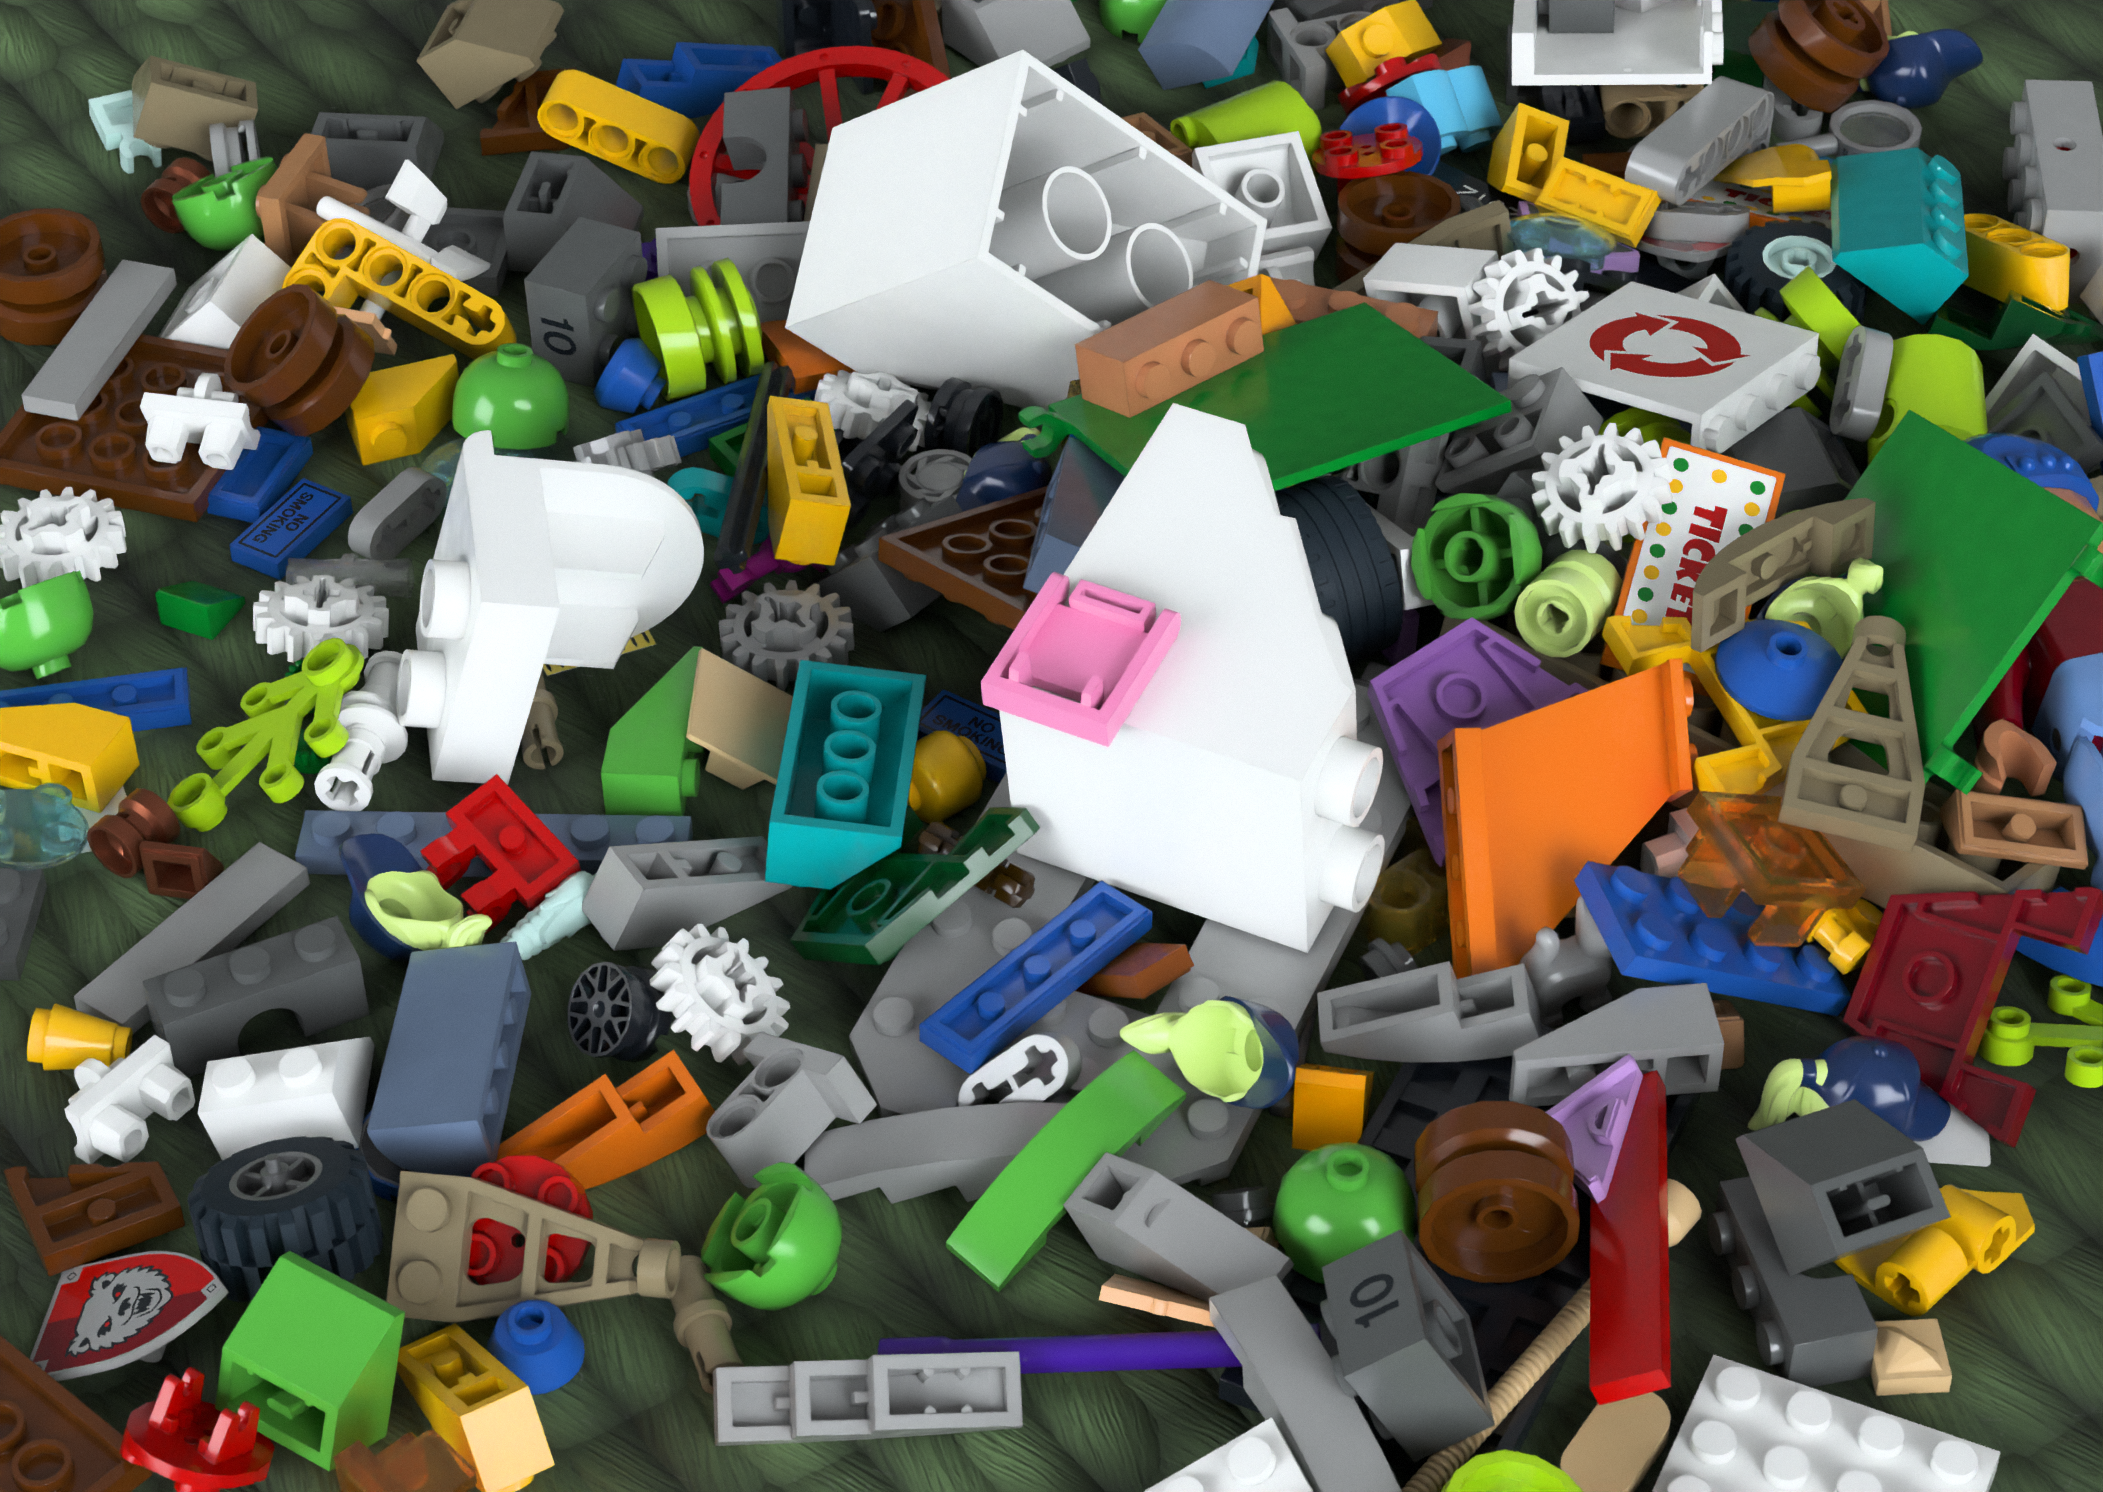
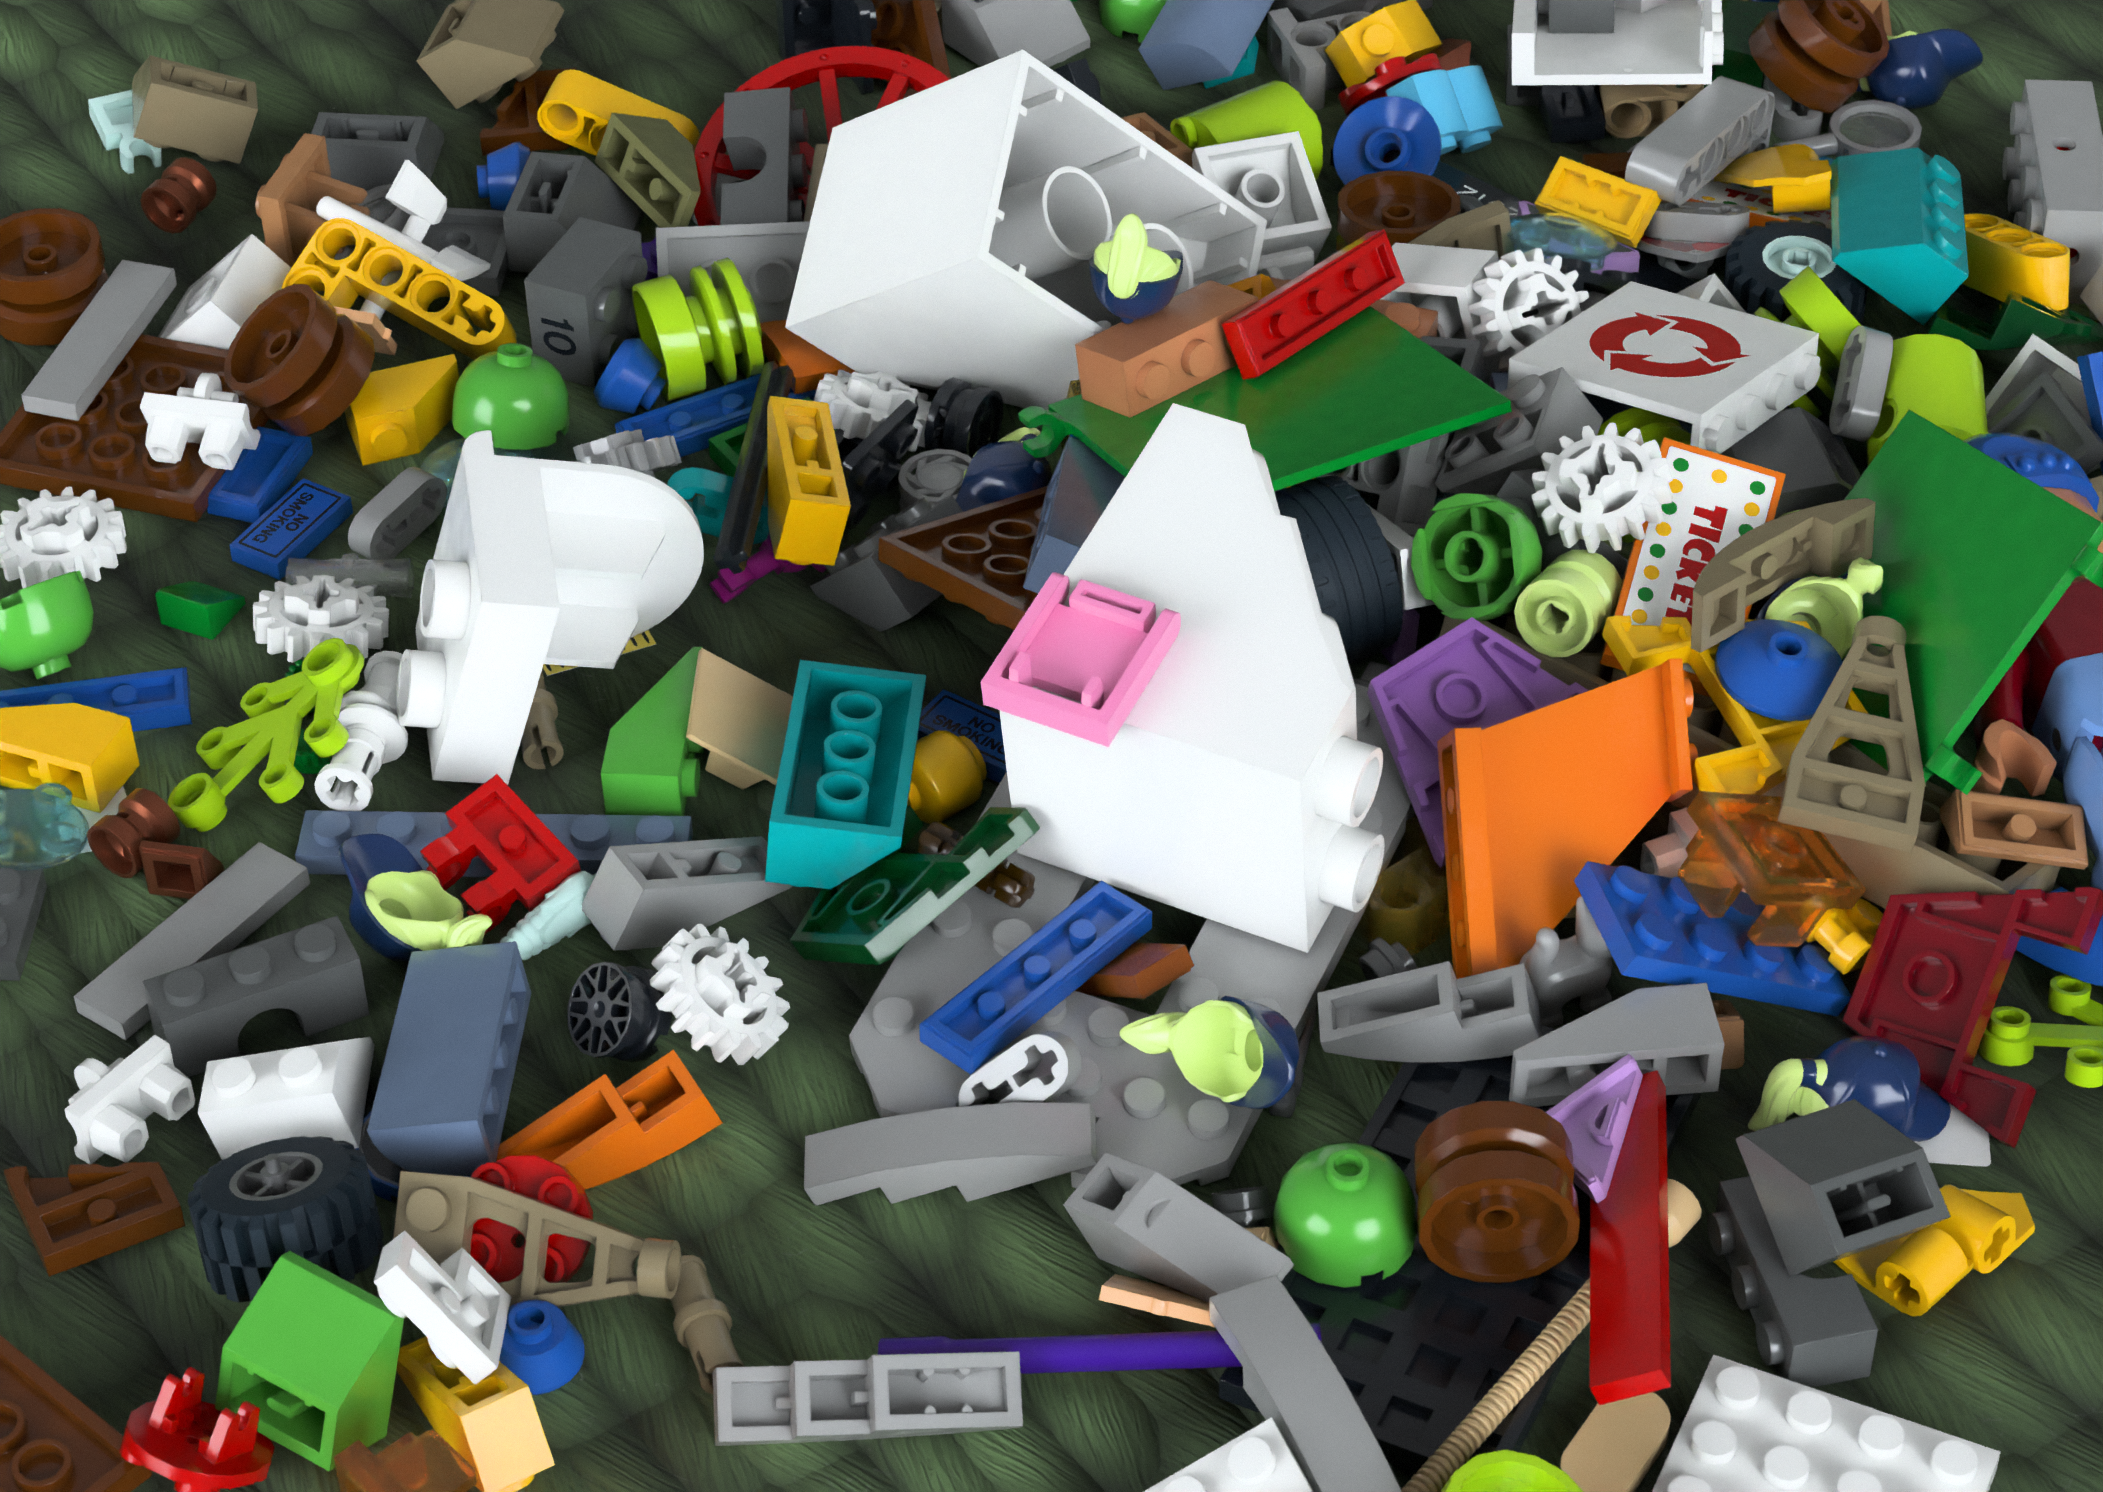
yellow cone [27,1003,133,1071] -> none
shield [30,1251,229,1381] -> none
bright green cylinder [172,156,278,251] -> none
light grey wheel [209,119,260,178] -> none
blue slope [616,42,782,119] -> none
bright green cylinder [701,1162,842,1311] -> none
light grey tile [706,1032,877,1189] -> none
light grey gear [719,580,855,691] -> none
bright green slope [946,1050,1187,1293] -> none
light orange slope [1292,1063,1375,1151] -> none
red plate [1312,123,1423,196] -> none
dark grey brick [1320,1229,1495,1462] -> none
yellow slope [1487,102,1570,203] -> none
tan tile [1870,1318,1952,1396] -> none
none -> white plate [374,1230,511,1385]
none -> blue cone [477,142,530,211]
none -> olive slope [594,113,701,228]
none -> hair [1089,213,1183,324]
none -> red tile [1221,229,1405,380]

